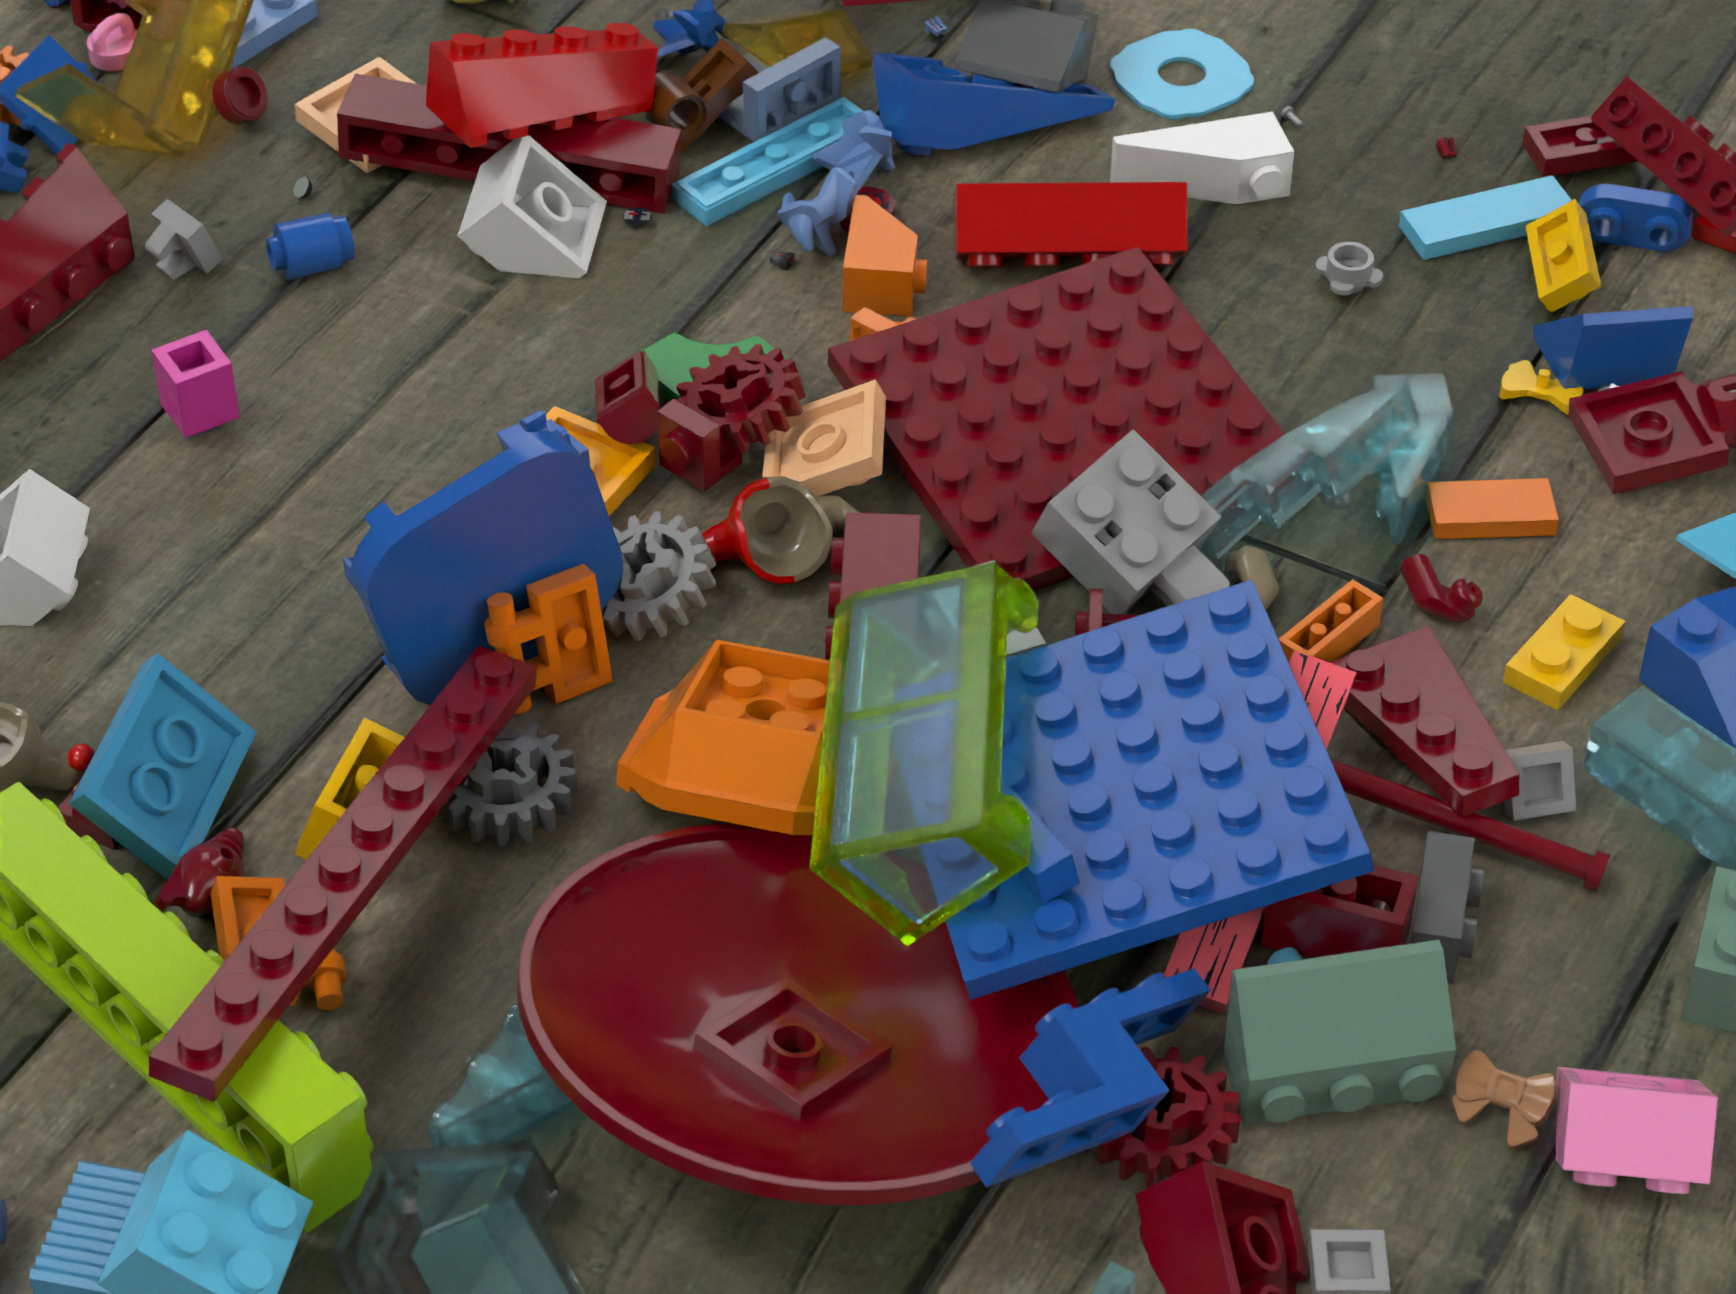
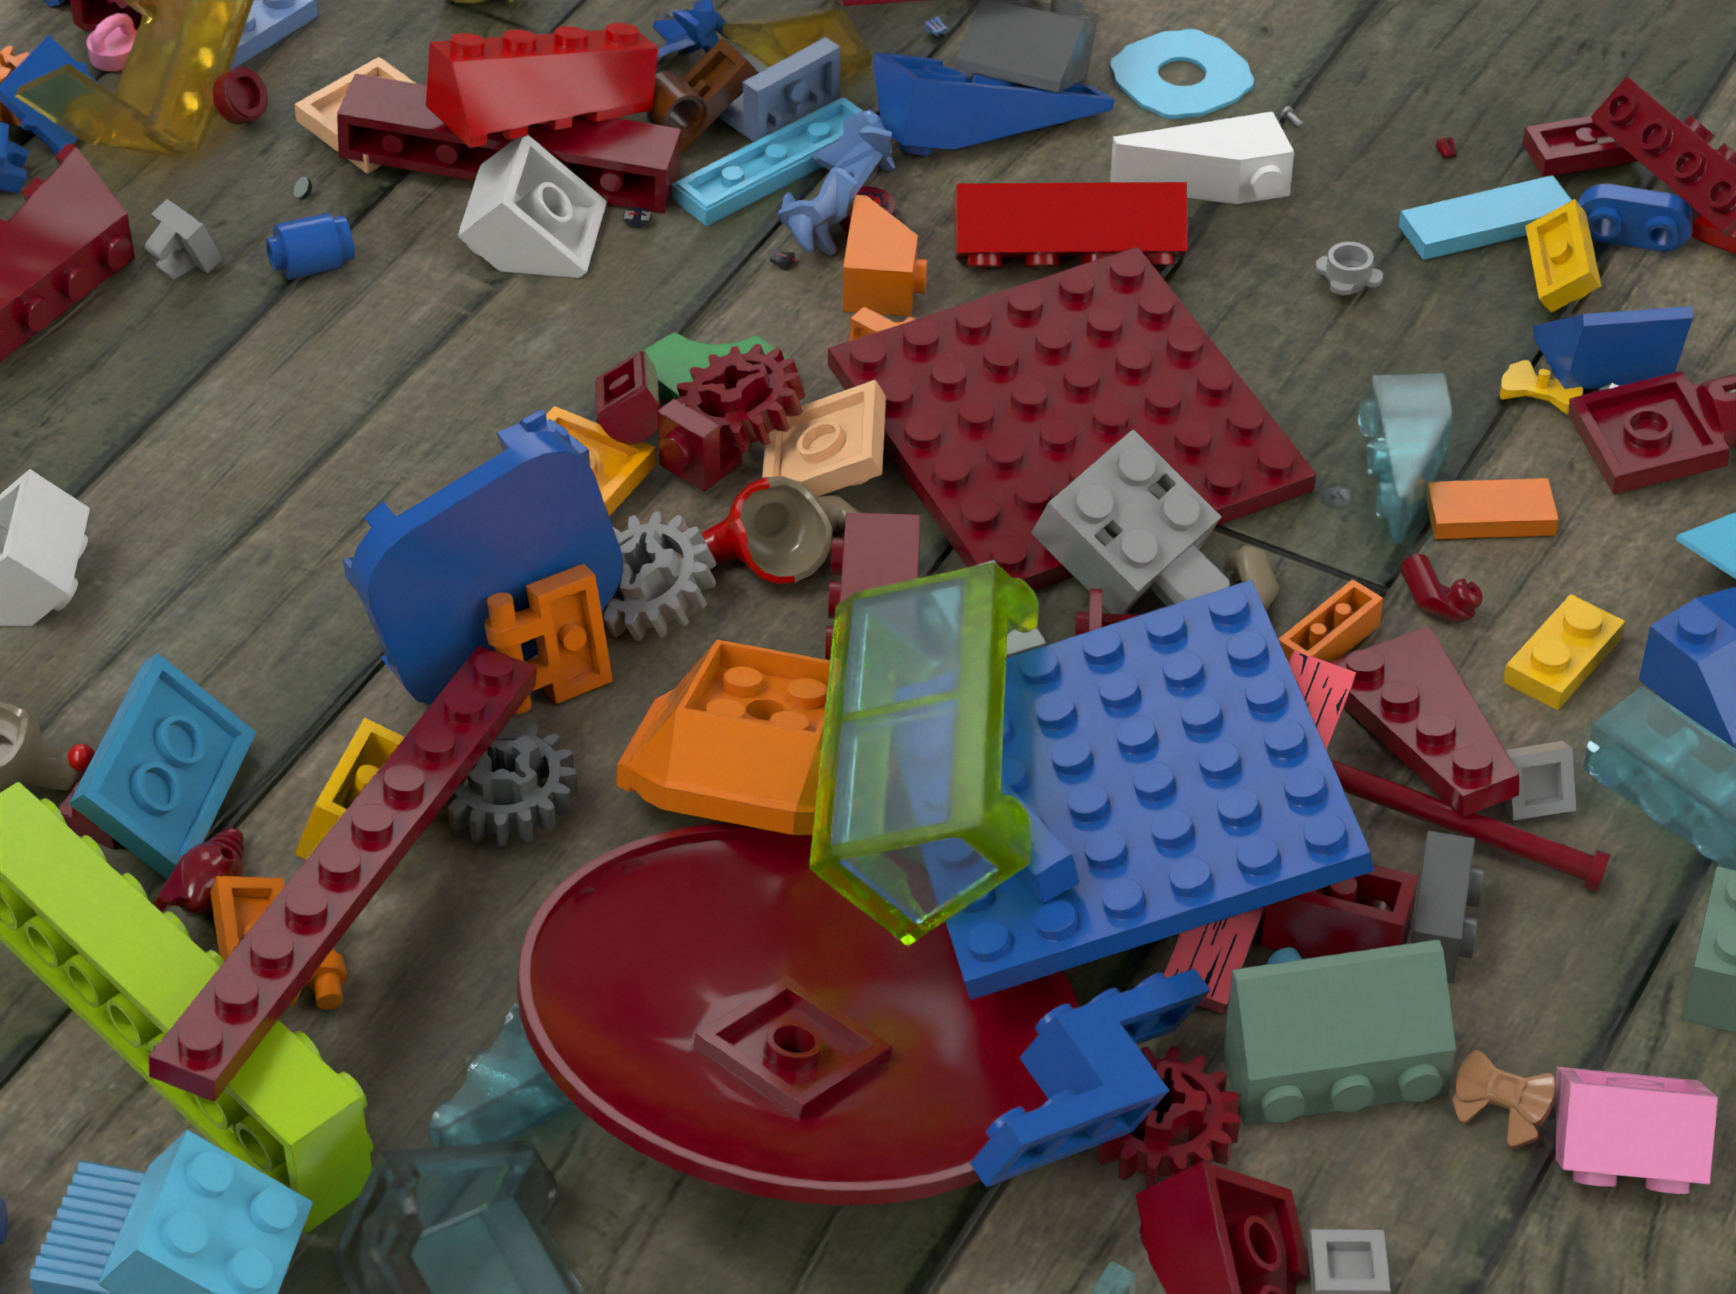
dark pink brick [151,330,240,438] -> none
clear light blue slope [1201,377,1421,559] -> none

